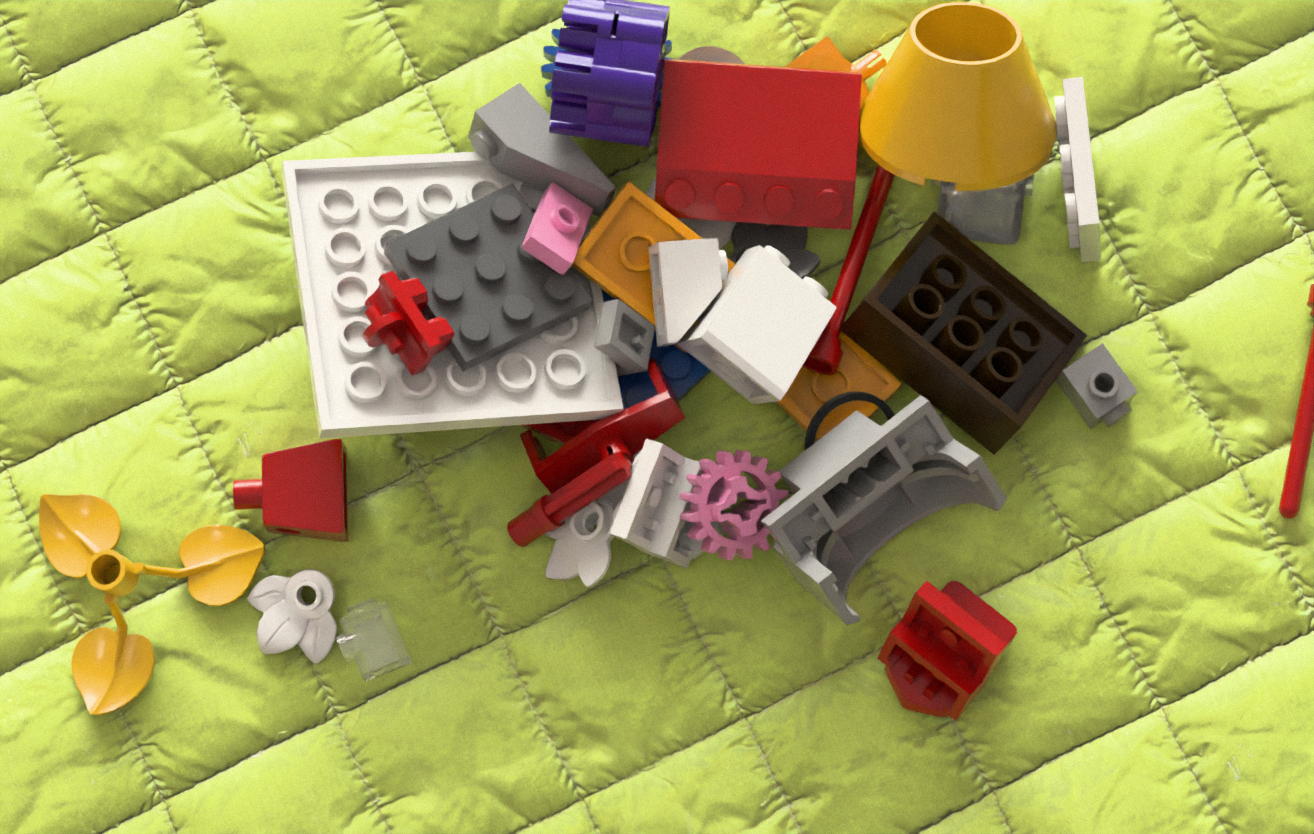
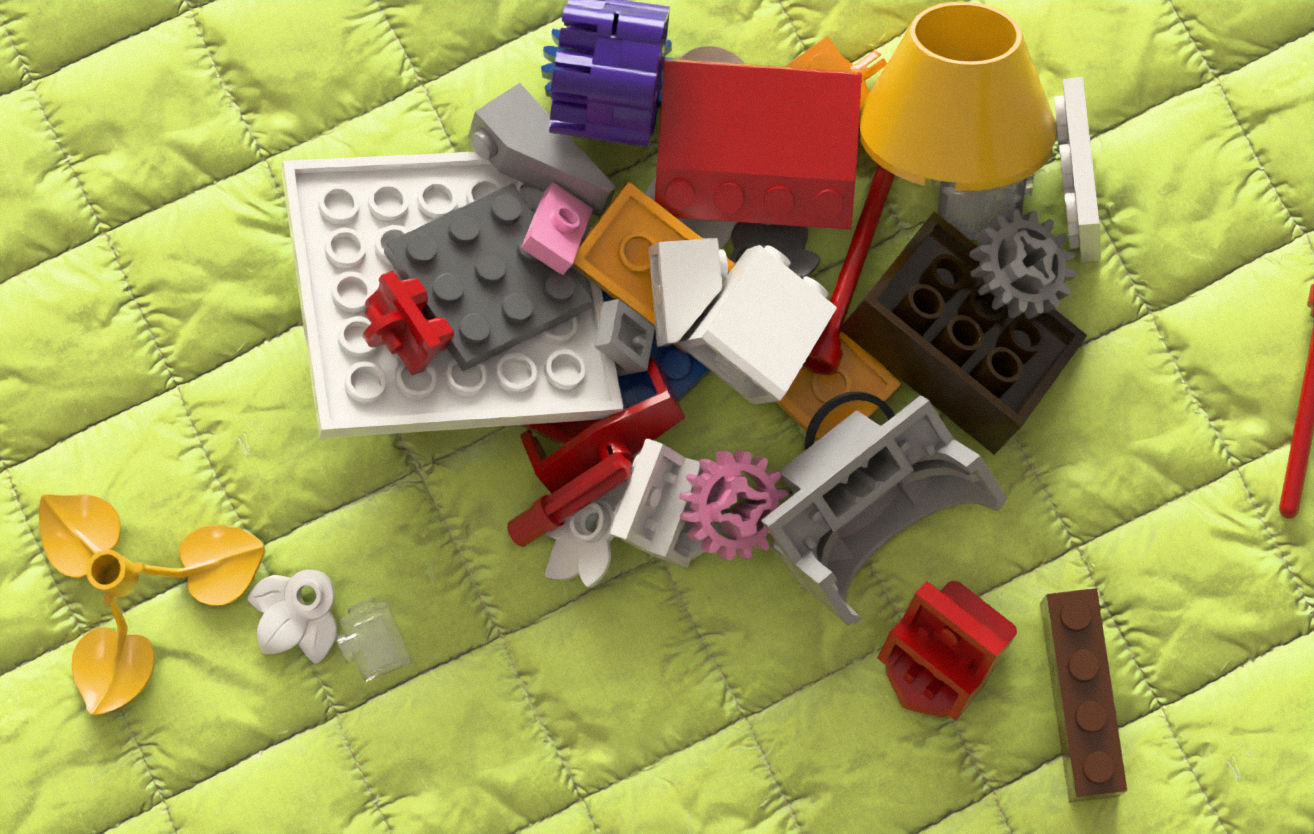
red torso [233,439,348,542] -> none
light grey brick [1056,343,1138,429] -> none
none -> light grey gear [969,209,1076,319]
none -> reddish brown brick [1040,588,1127,803]

